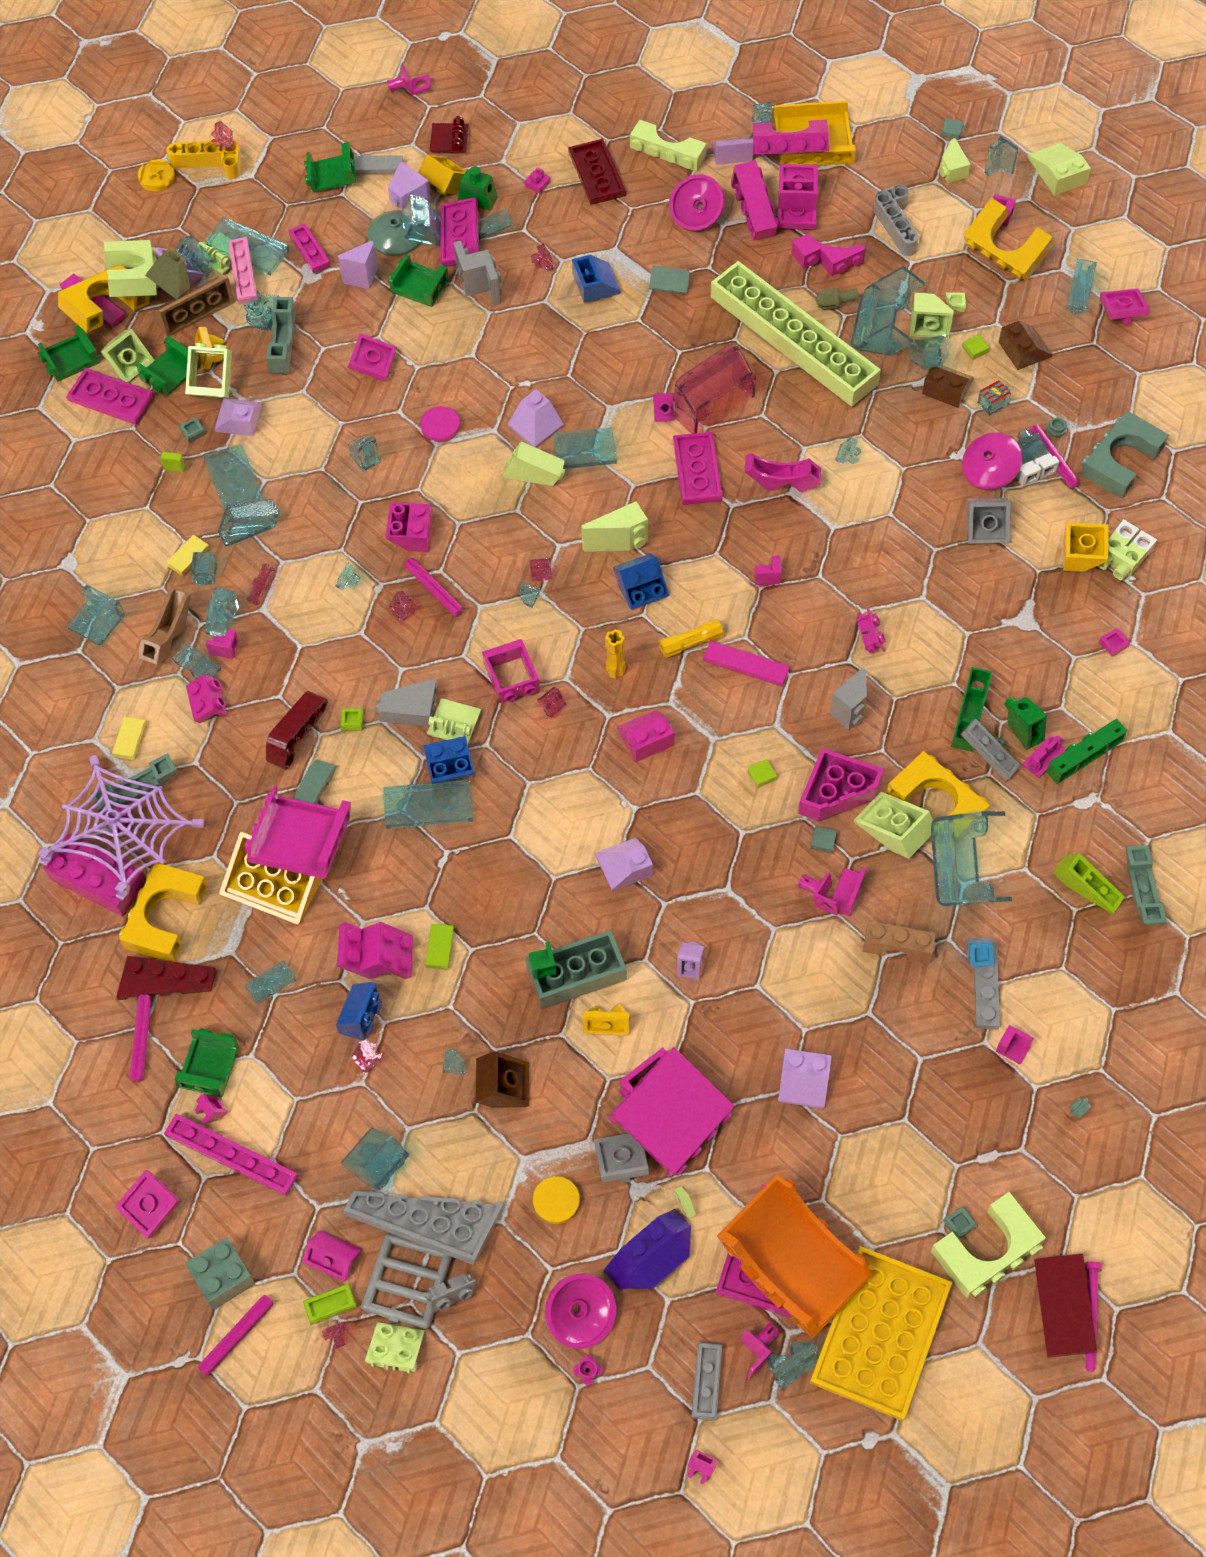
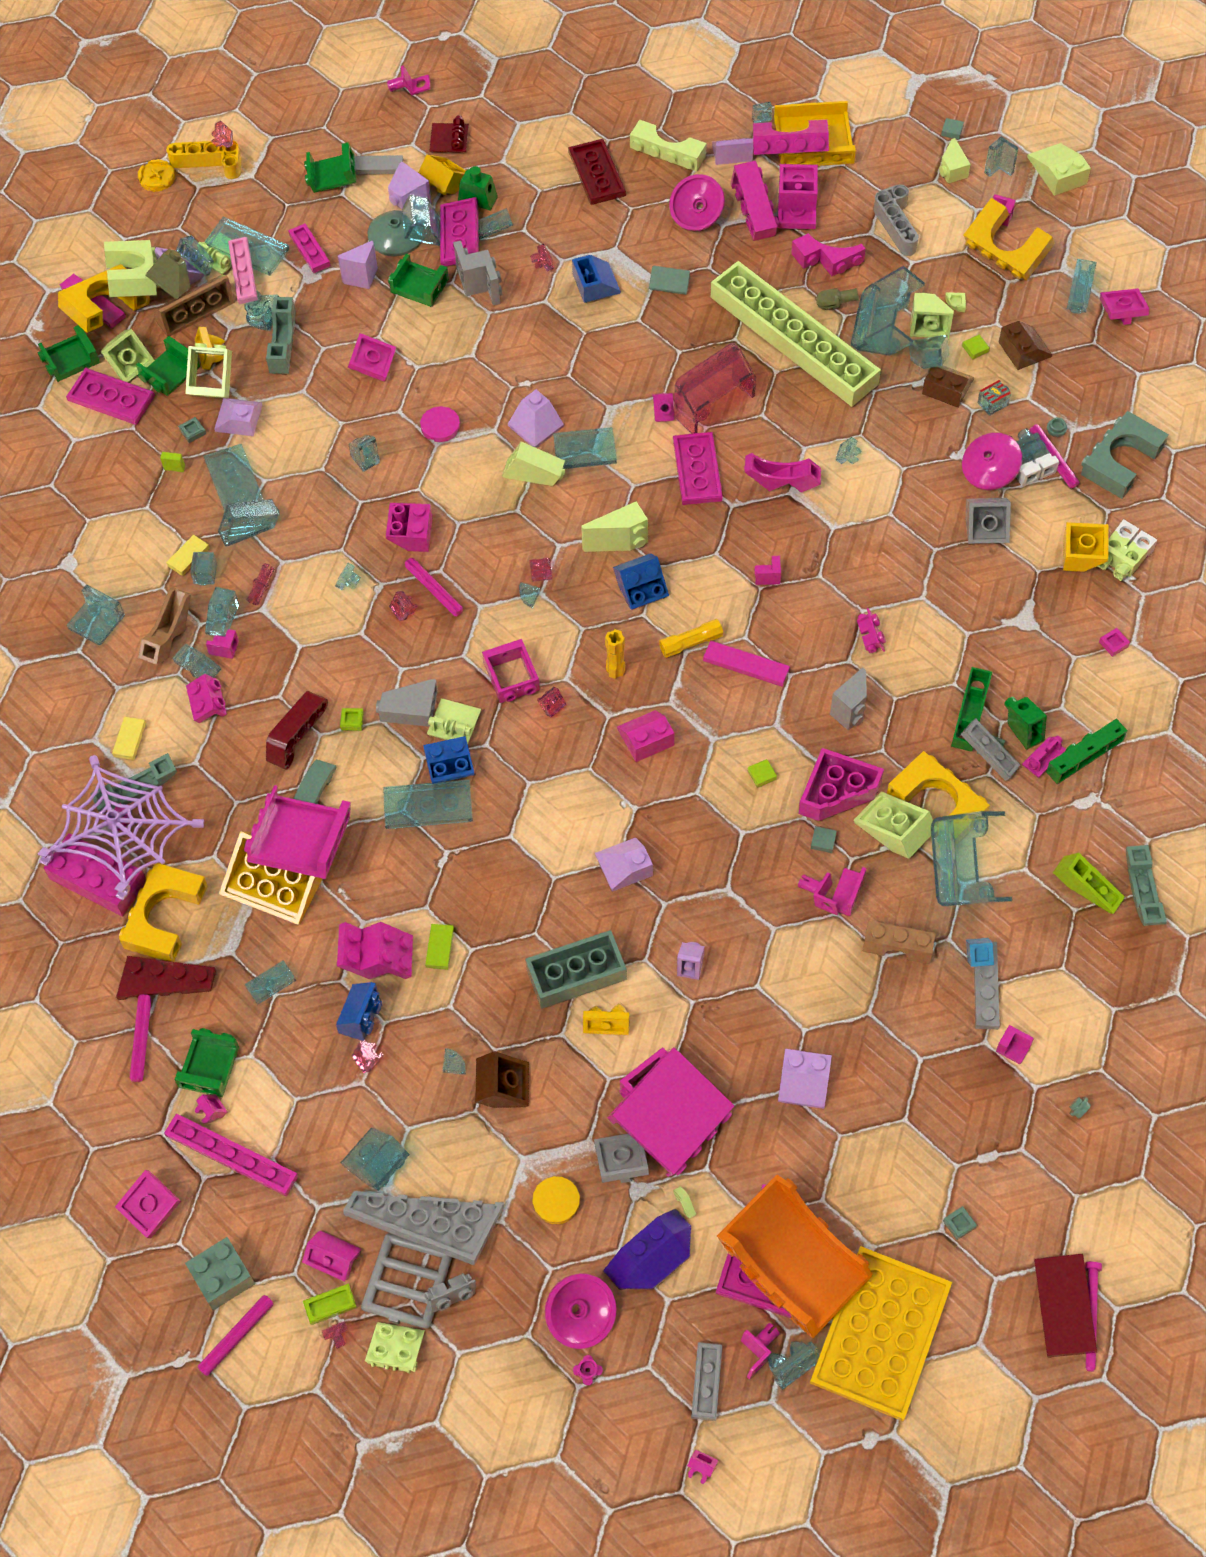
dark pink tile [524,167,551,194] -> none
green panel [528,941,556,979] -> none
yellowish green arch [931,1192,1046,1299] -> none

